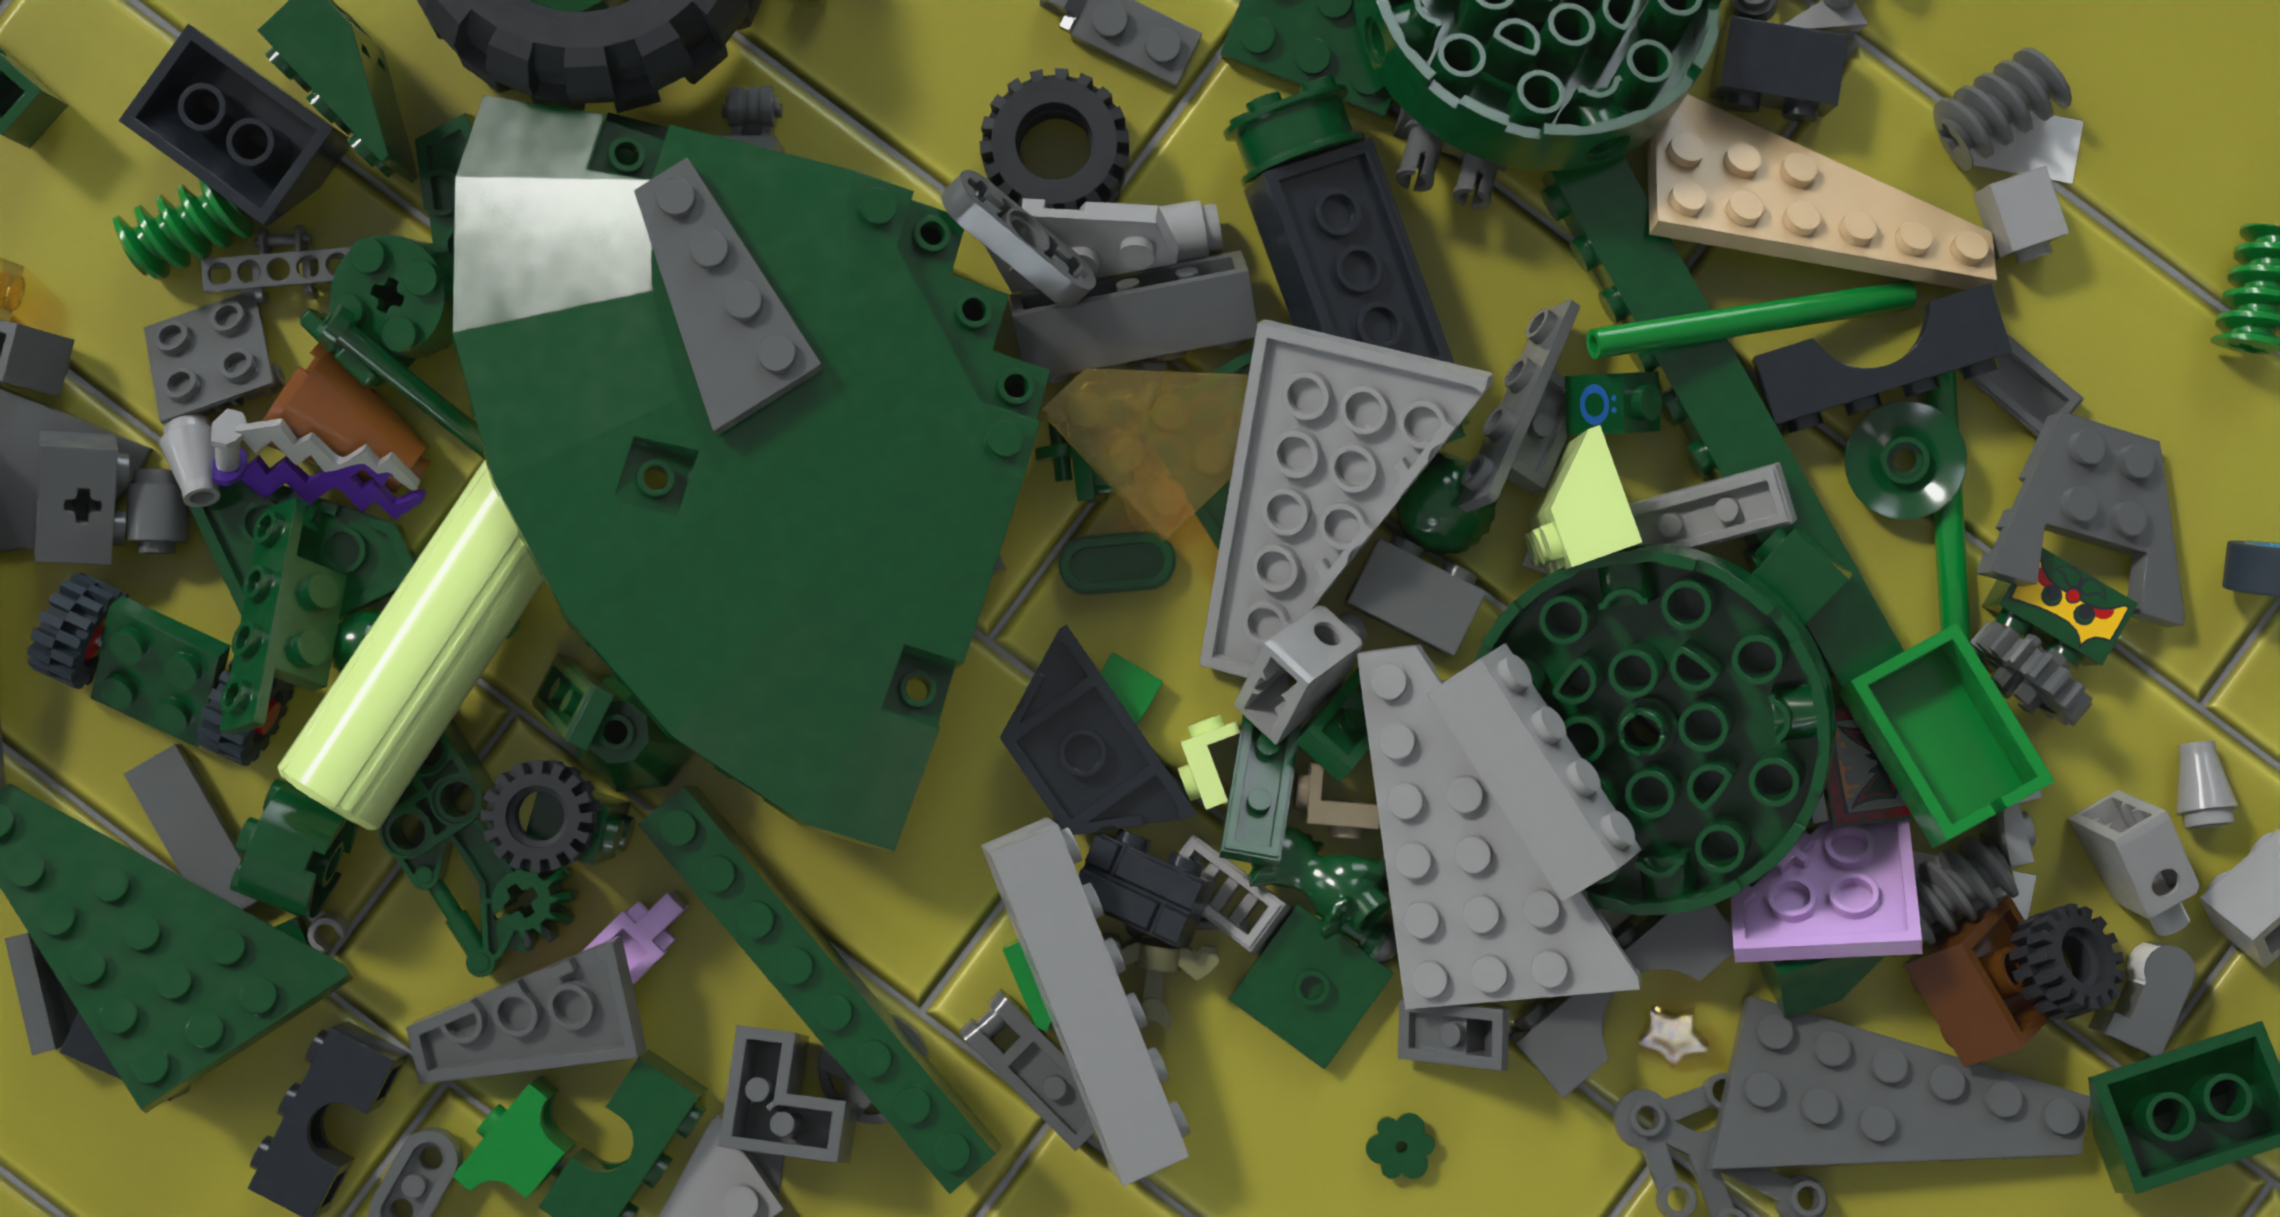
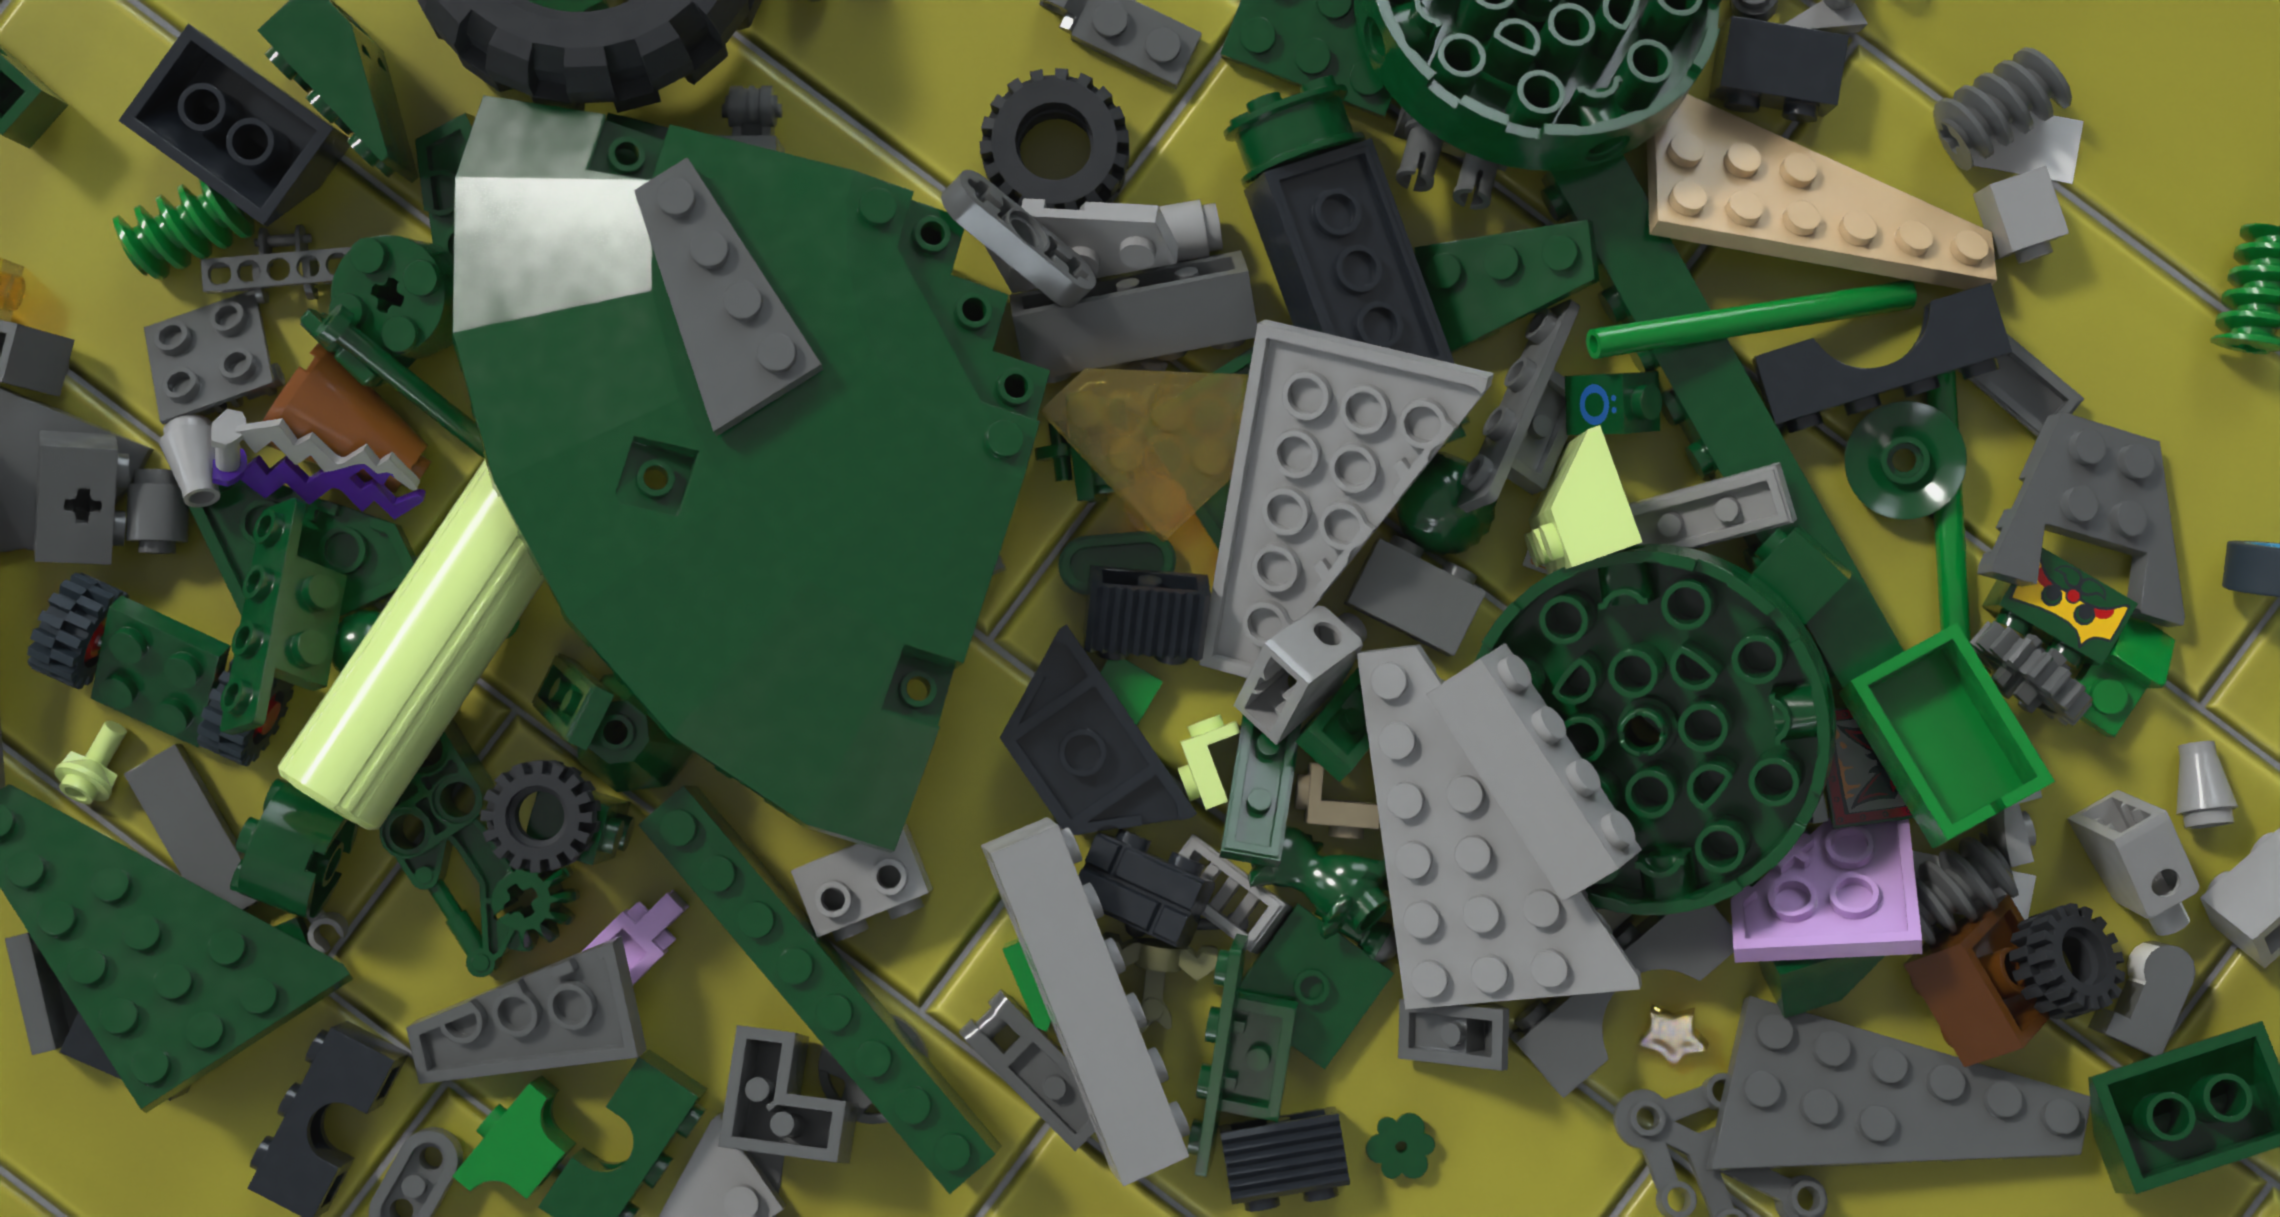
none -> yellowish green plate [54,721,127,804]
none -> light grey brick [791,823,933,942]
none -> black brick [1083,565,1211,665]
none -> dark green bracket [1187,934,1299,1177]
none -> black brick [1219,1106,1350,1212]
none -> dark green wing [1415,219,1600,354]
none -> green slope [2074,617,2175,737]

